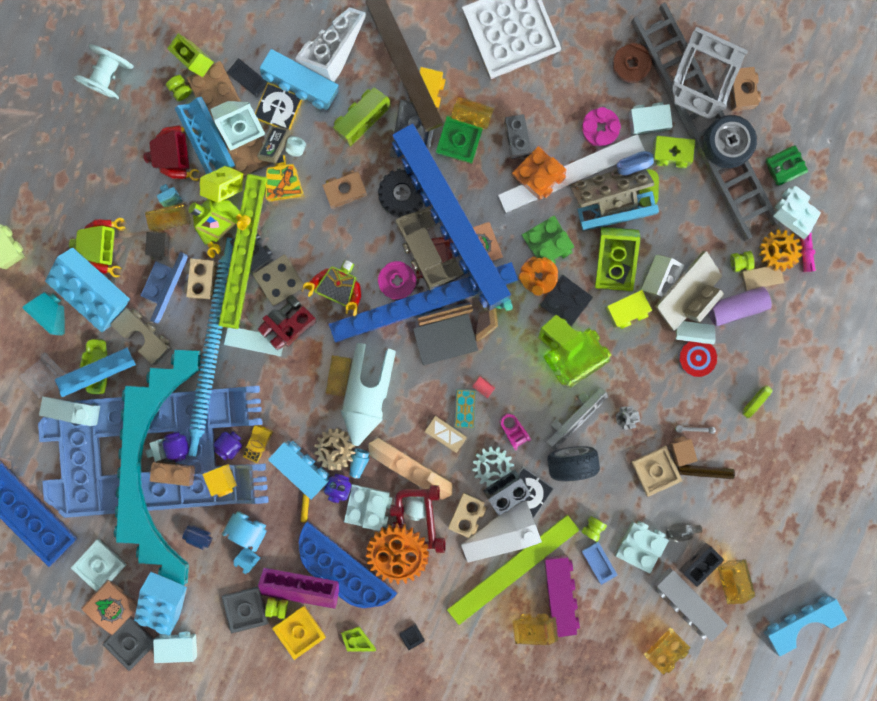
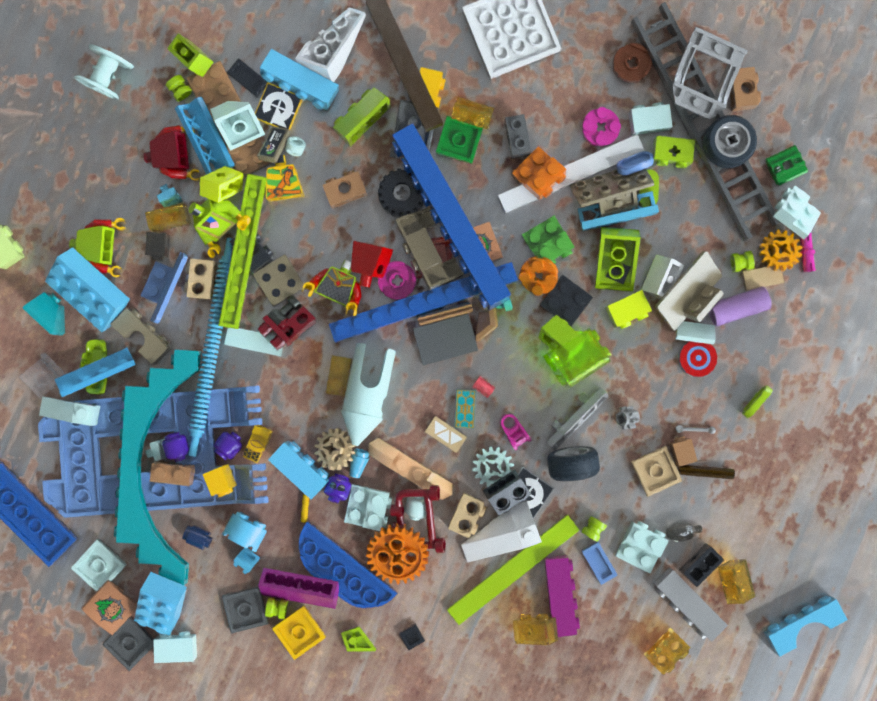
none -> red torso [351,241,393,288]

